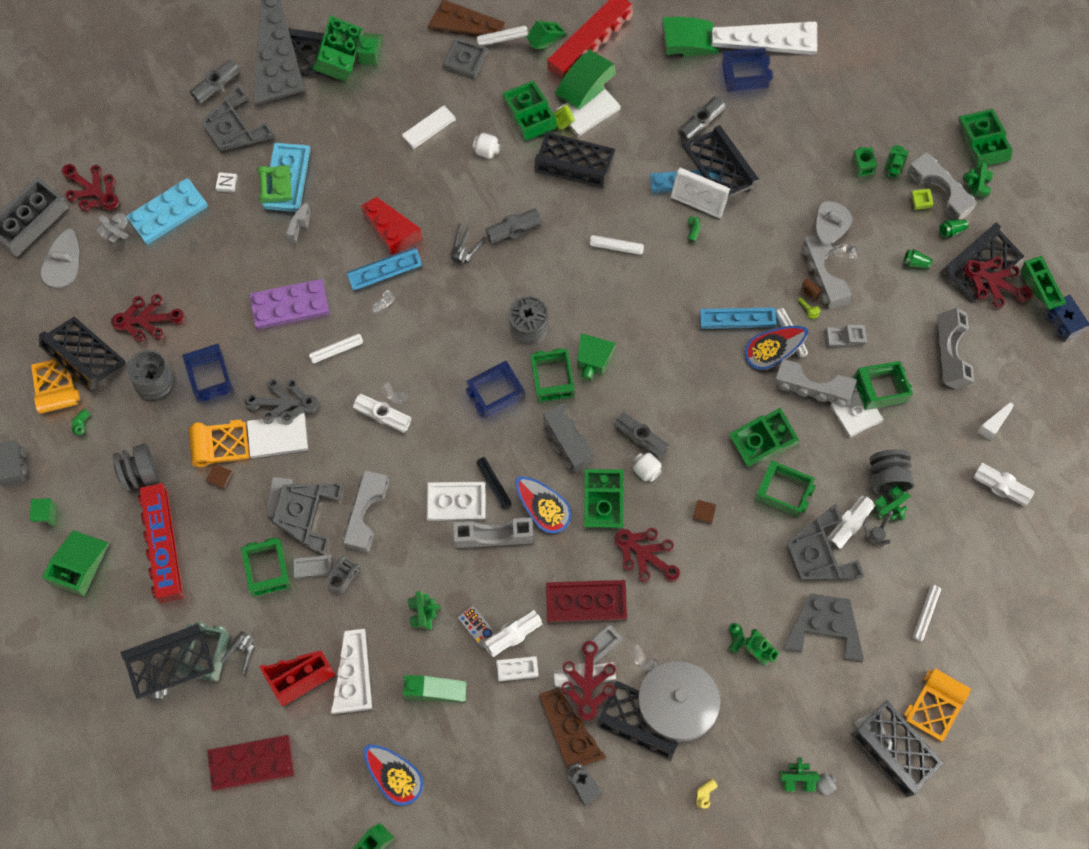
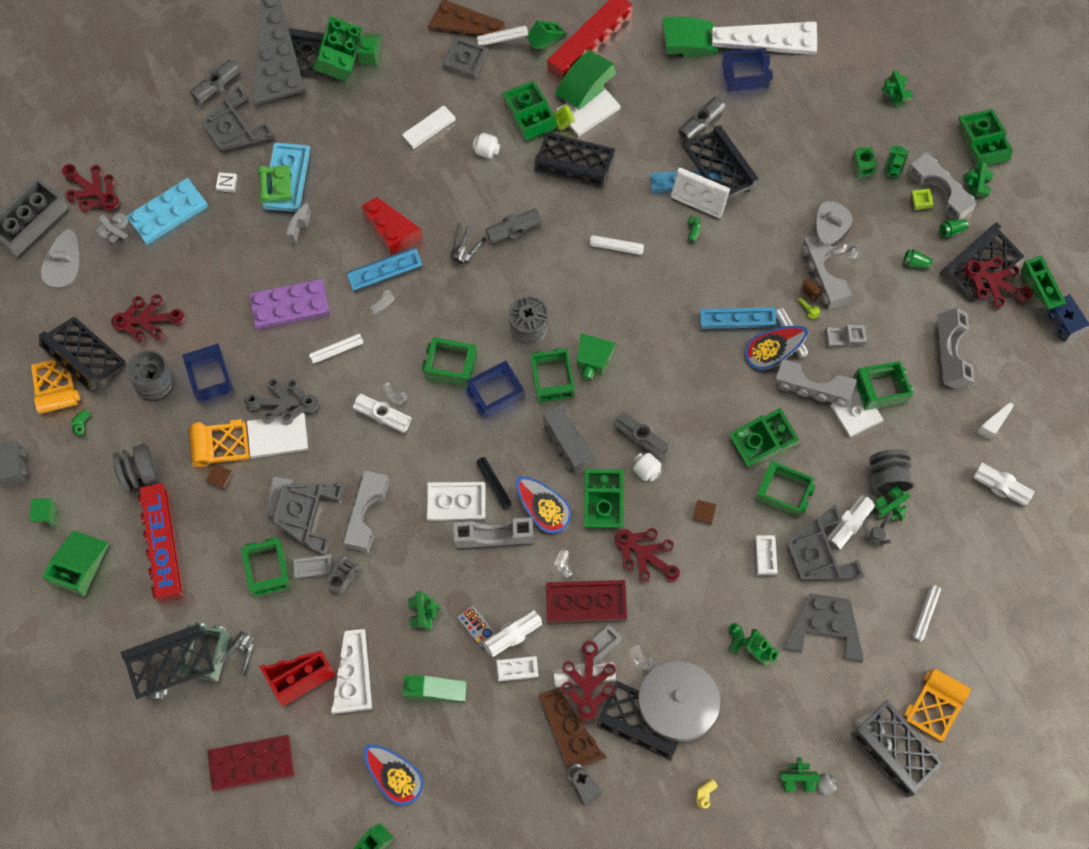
none -> green window [422,337,478,387]
none -> clear arm [555,549,573,578]
none -> white plate [755,535,777,575]
none -> green hips [882,70,913,107]

